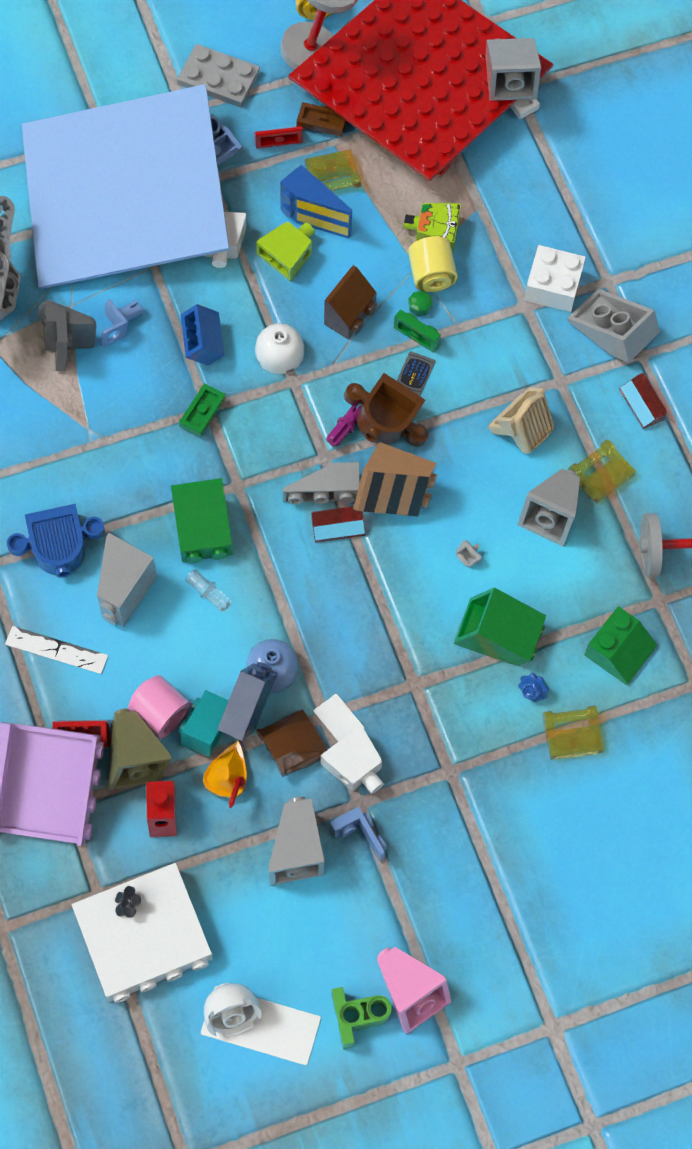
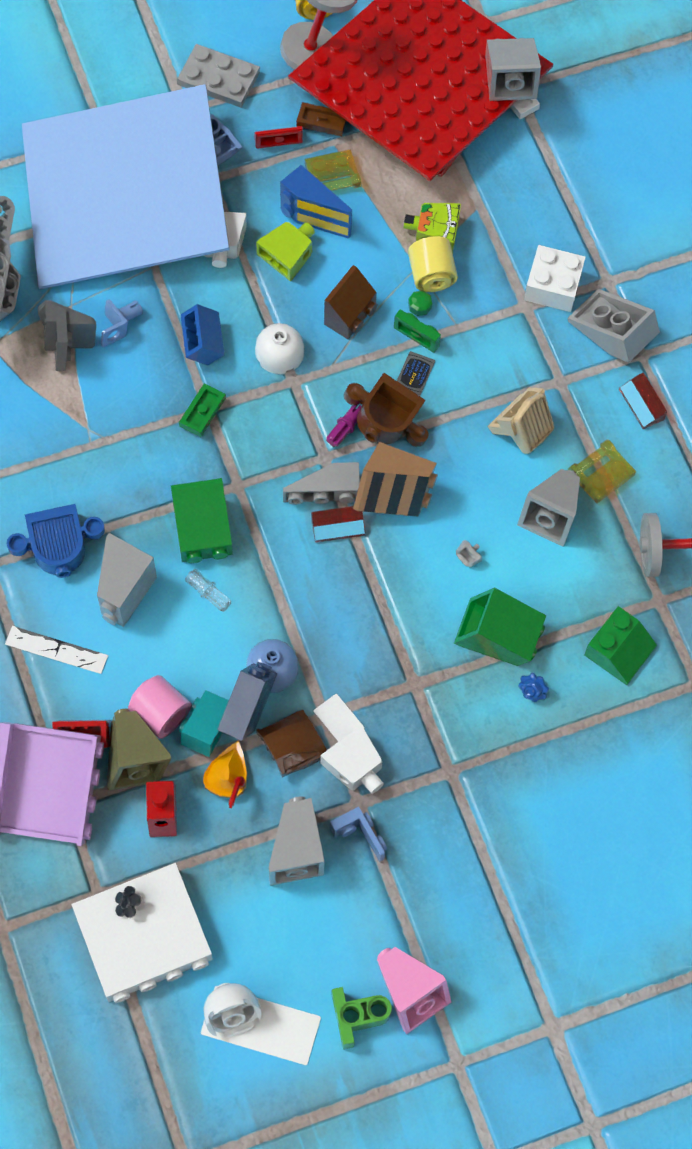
clear yellow plate [543,705,604,760] -> none

